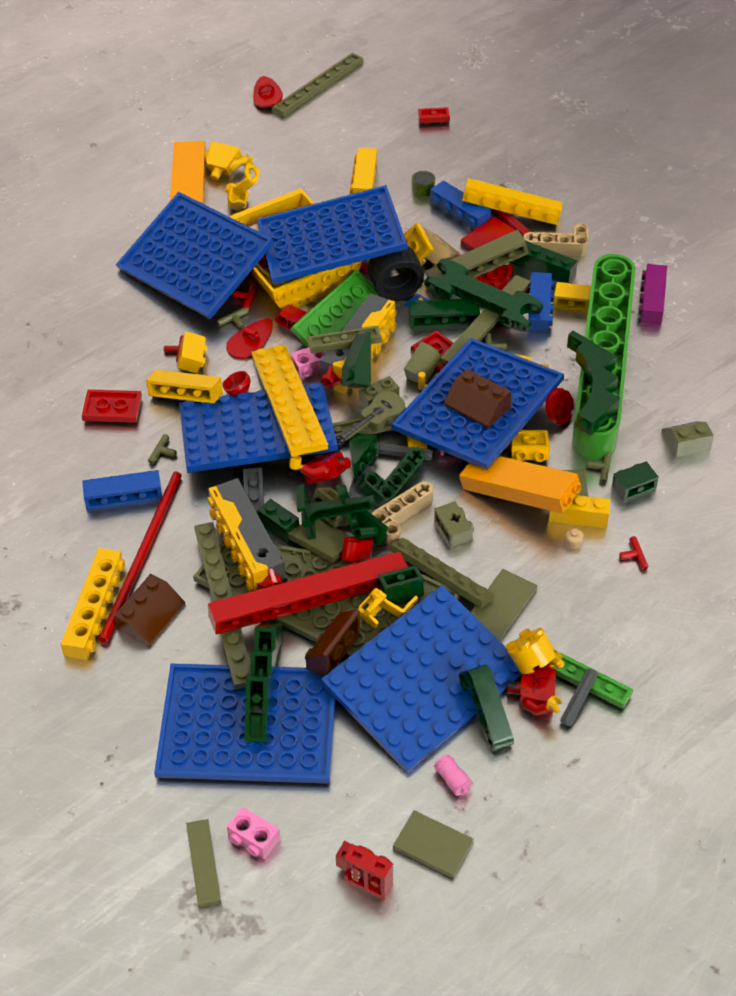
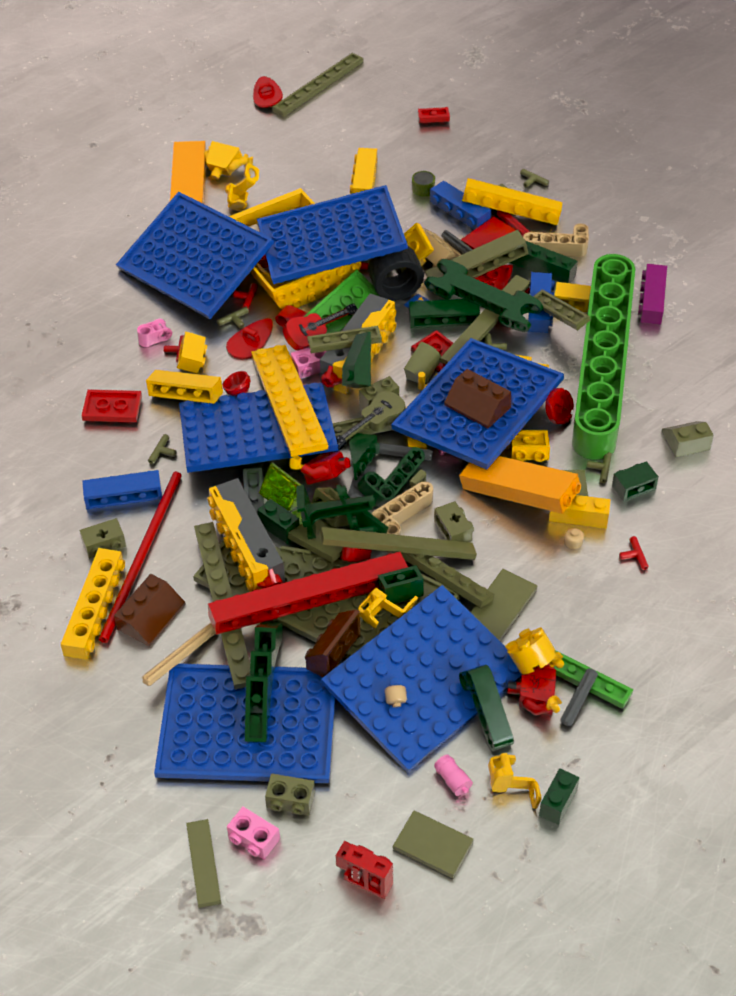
dark green arch [567,330,620,436] -> none
none -> olive brick [79,518,126,559]
none -> bright pink piece [137,319,172,347]
none -> tan axle [142,623,215,686]
none -> clear neon green slope [259,463,302,513]
none -> olive brick [265,773,315,815]
none -> red piece [283,303,358,351]
none -> olive tile [320,527,477,560]
none -> tan piece [385,685,407,707]
none -> olive tile [410,469,426,488]
none -> dark grey axle [441,230,473,254]
none -> yellow piece [488,753,542,809]
none -> olive piece [520,169,549,188]
none -> olive tile [533,289,590,331]
none -> dark green brick [539,768,580,825]

